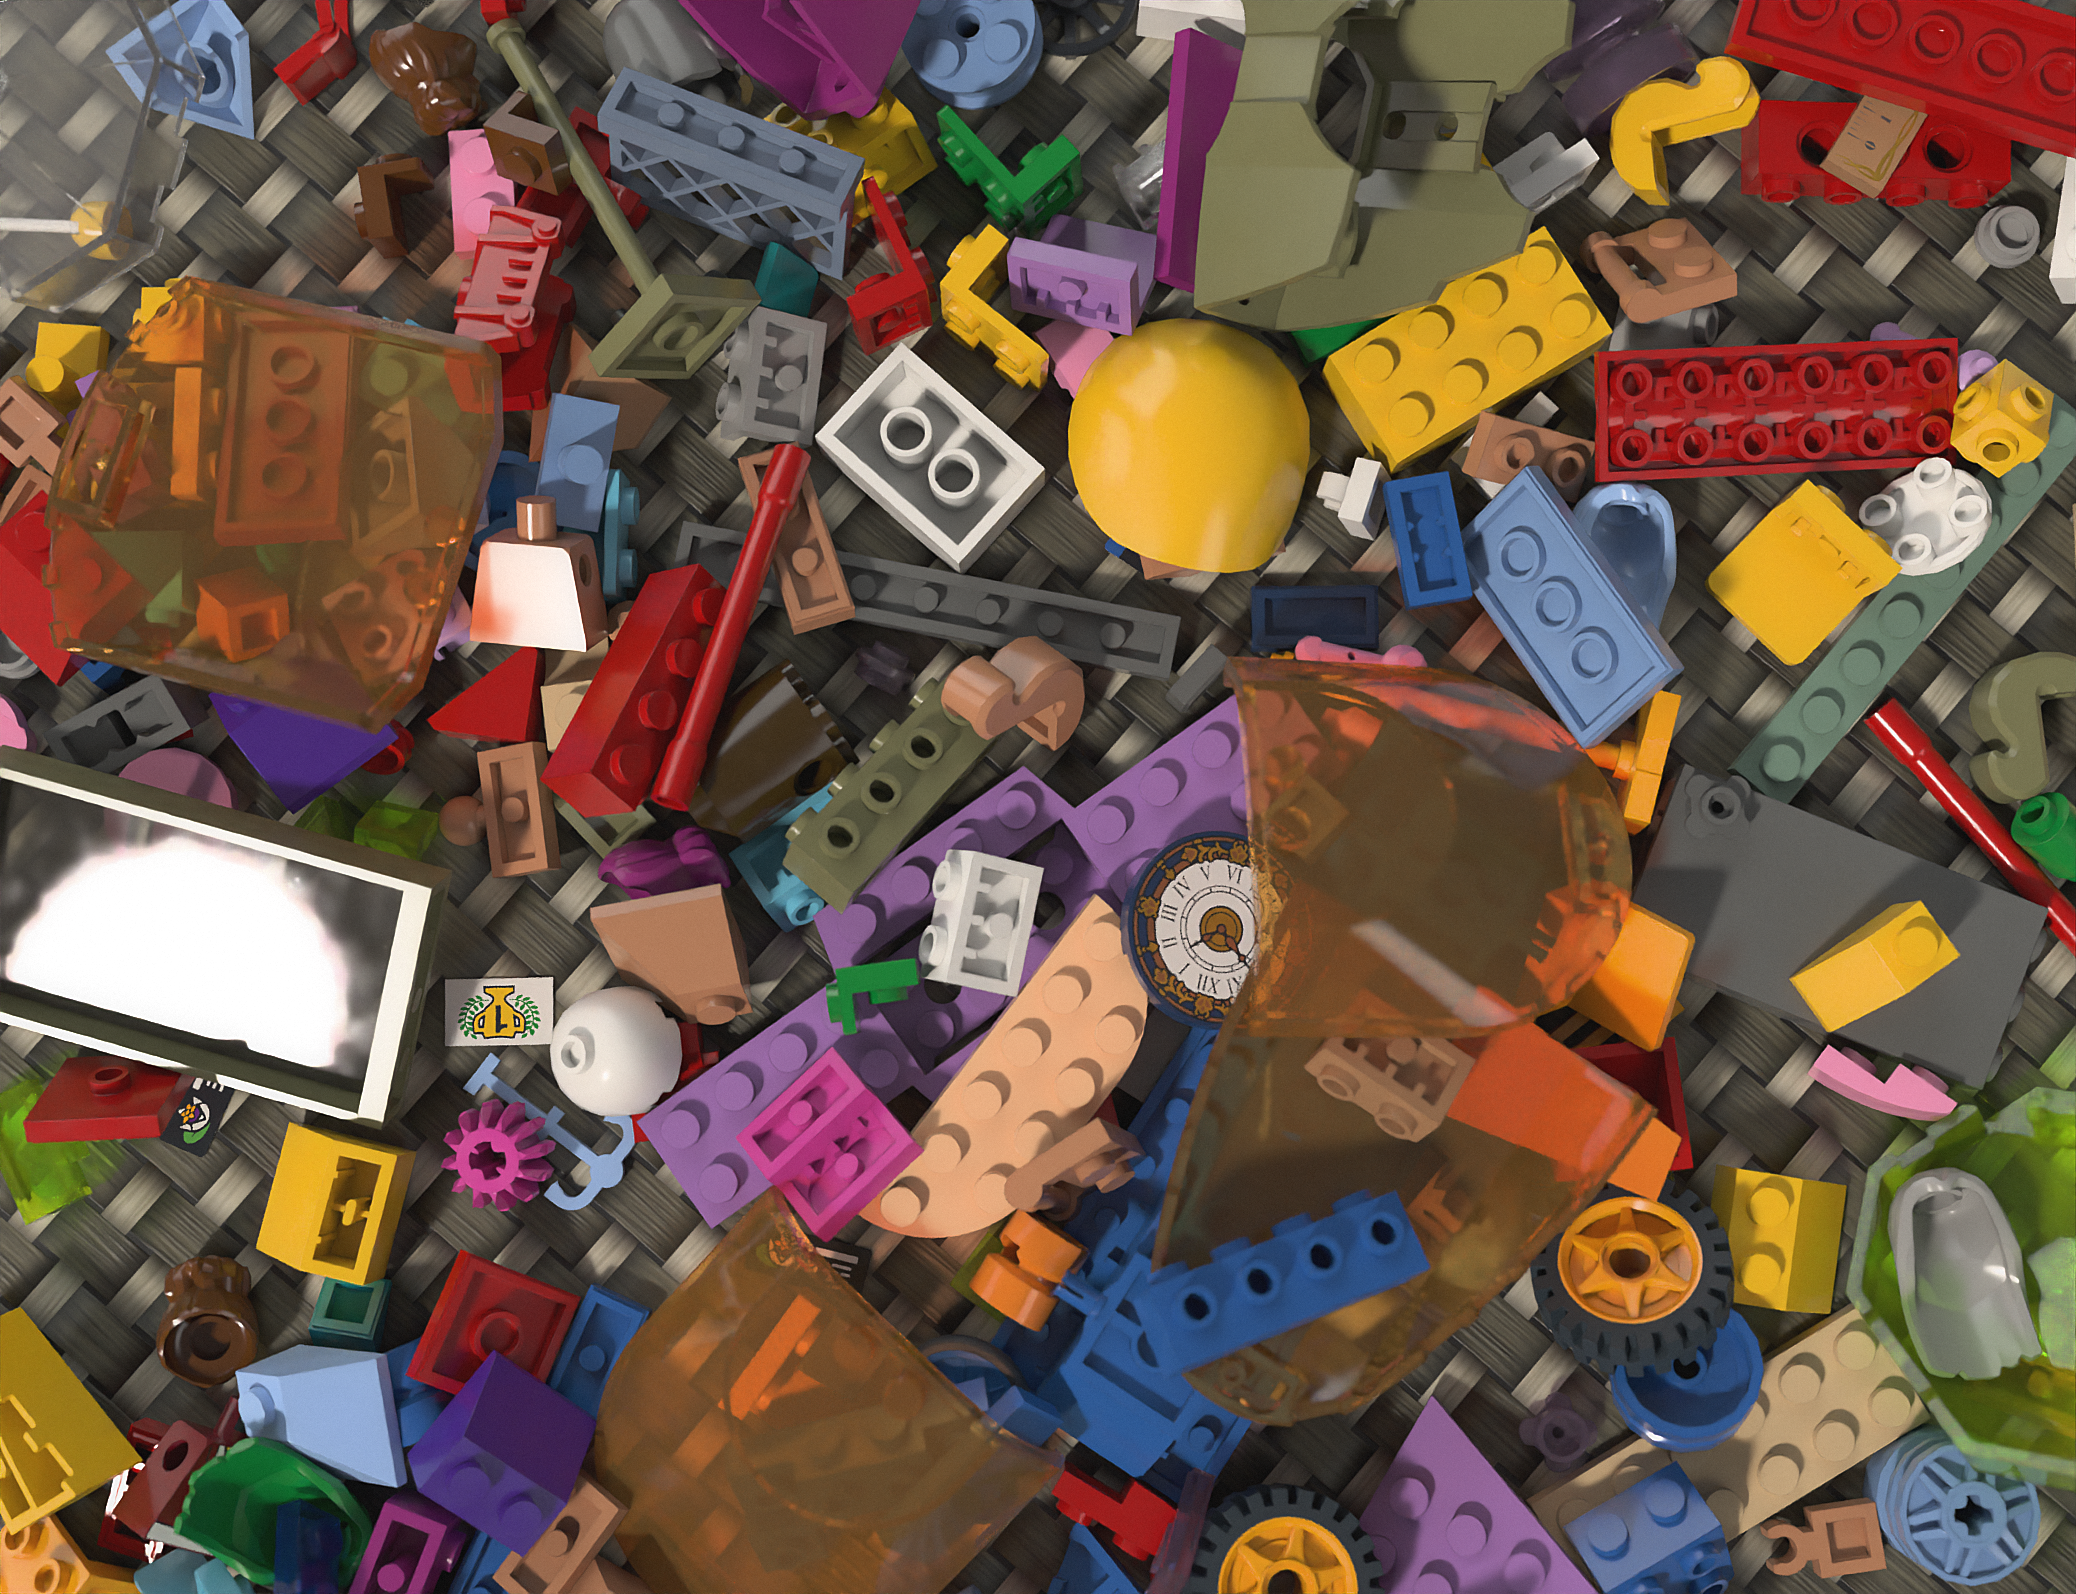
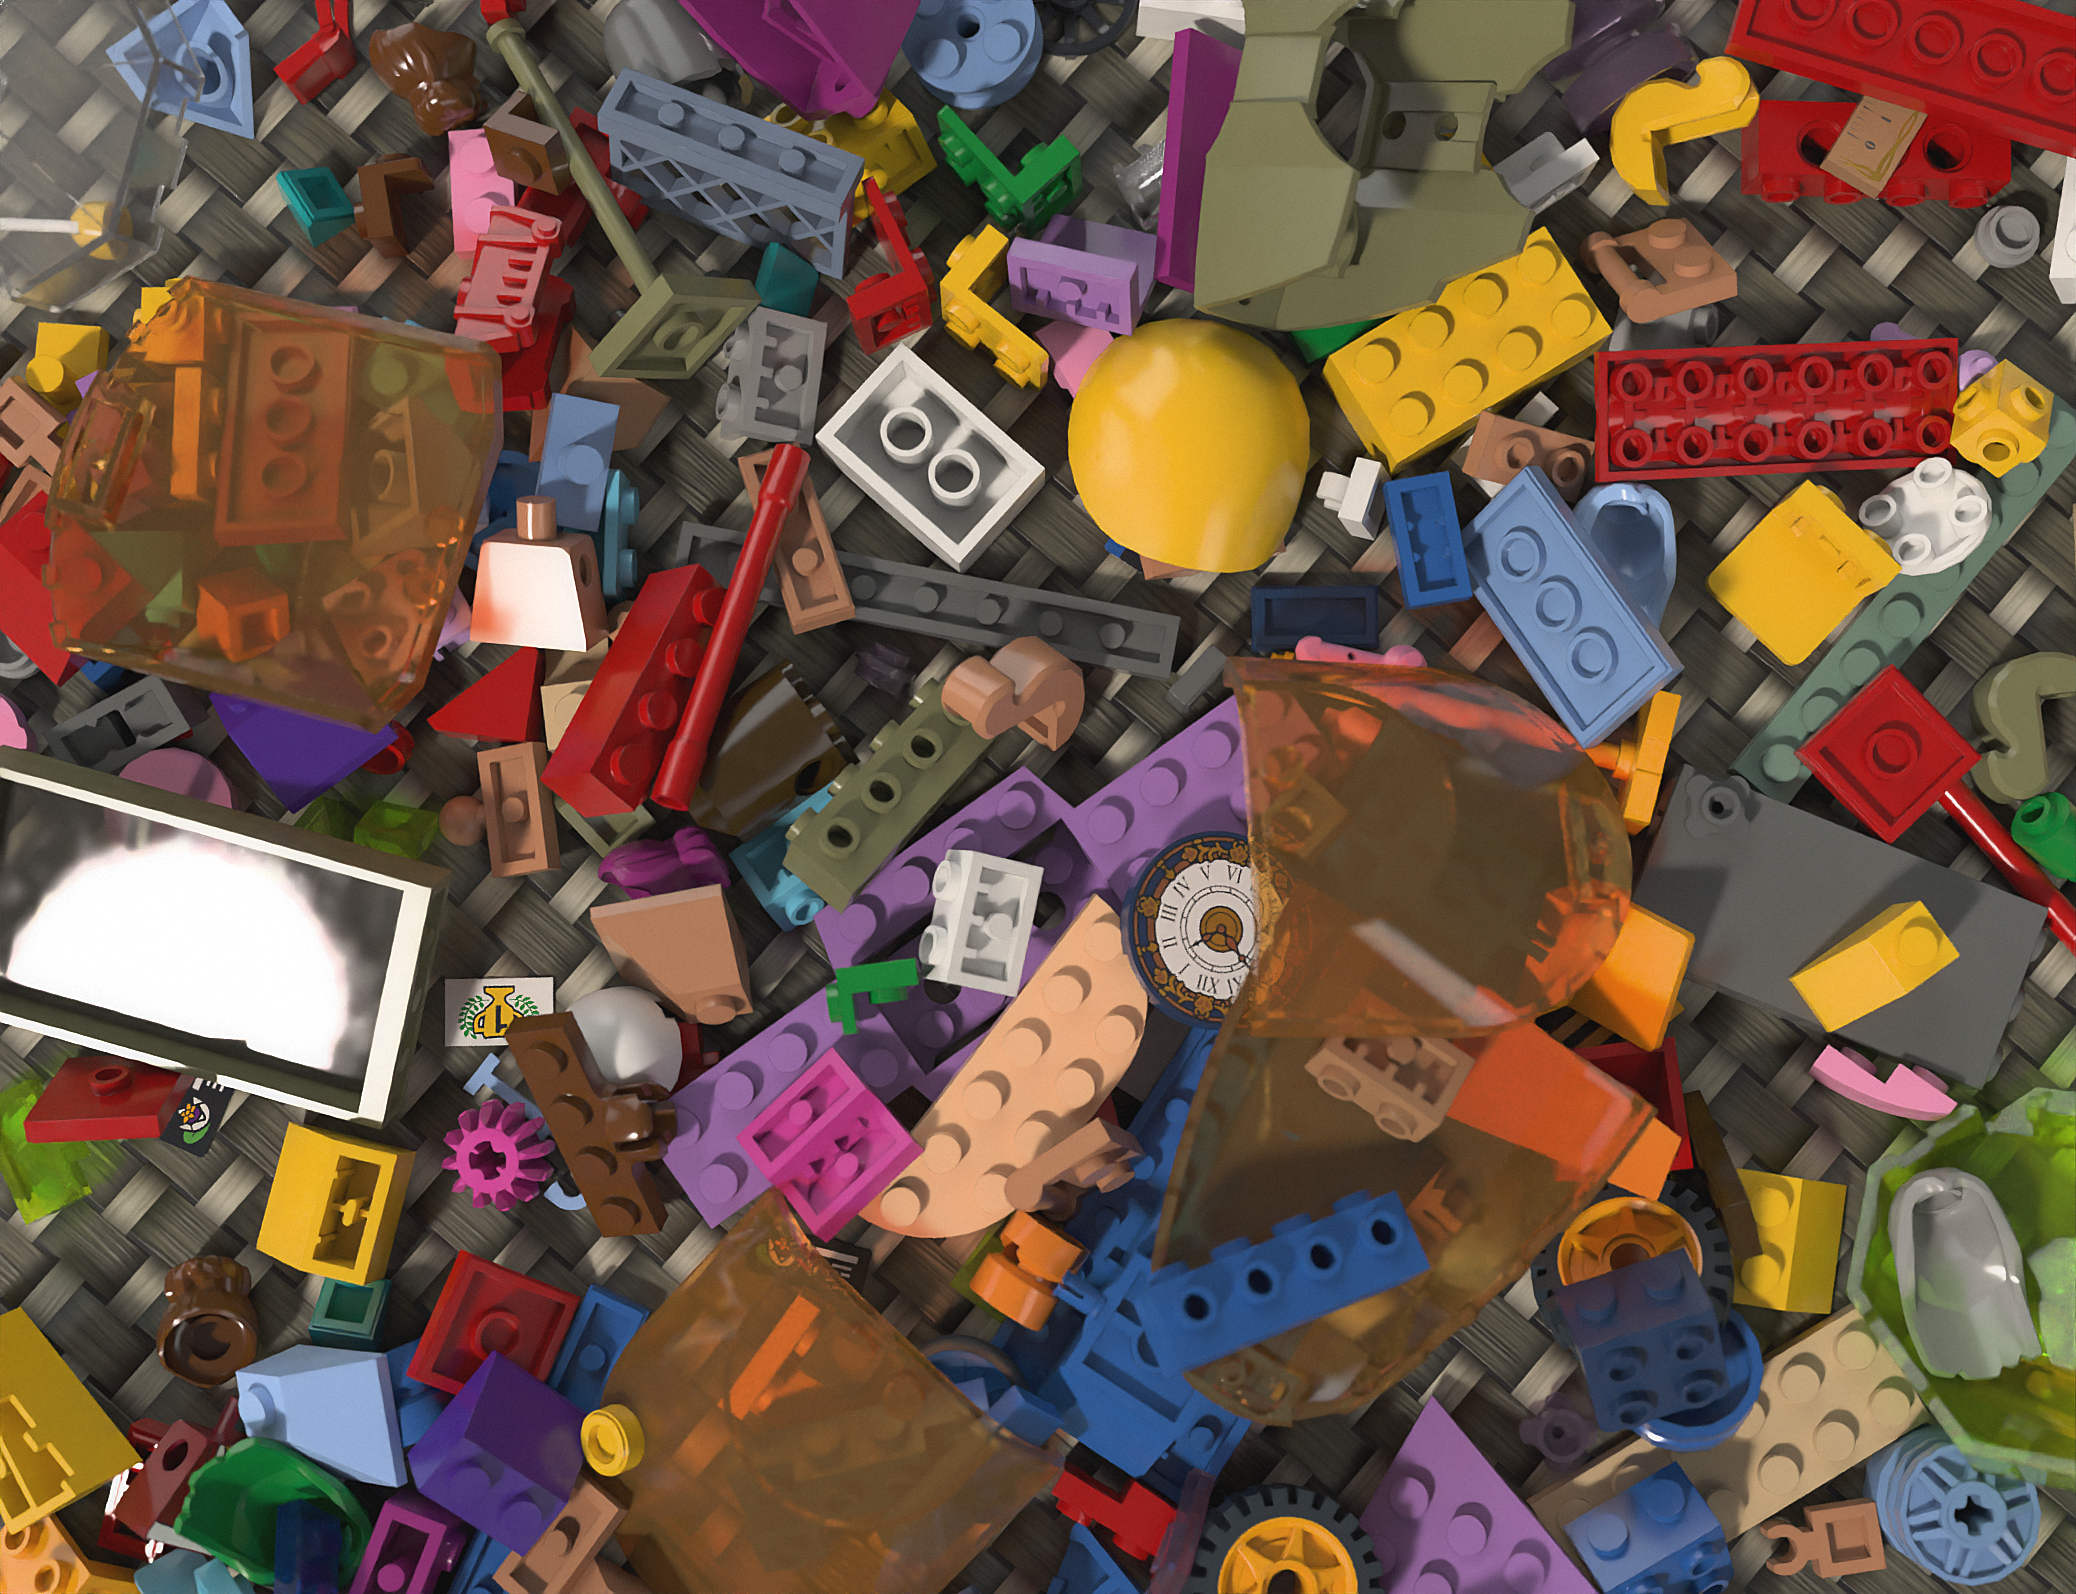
none -> teal slope [275,167,356,248]
none -> reddish brown plate [503,1011,678,1238]
none -> yellow tile [581,1404,645,1476]
none -> dark blue bracket [1554,1248,1730,1433]
none -> dark brown tile [1683,1089,1763,1261]
none -> red plate [1793,664,1982,845]

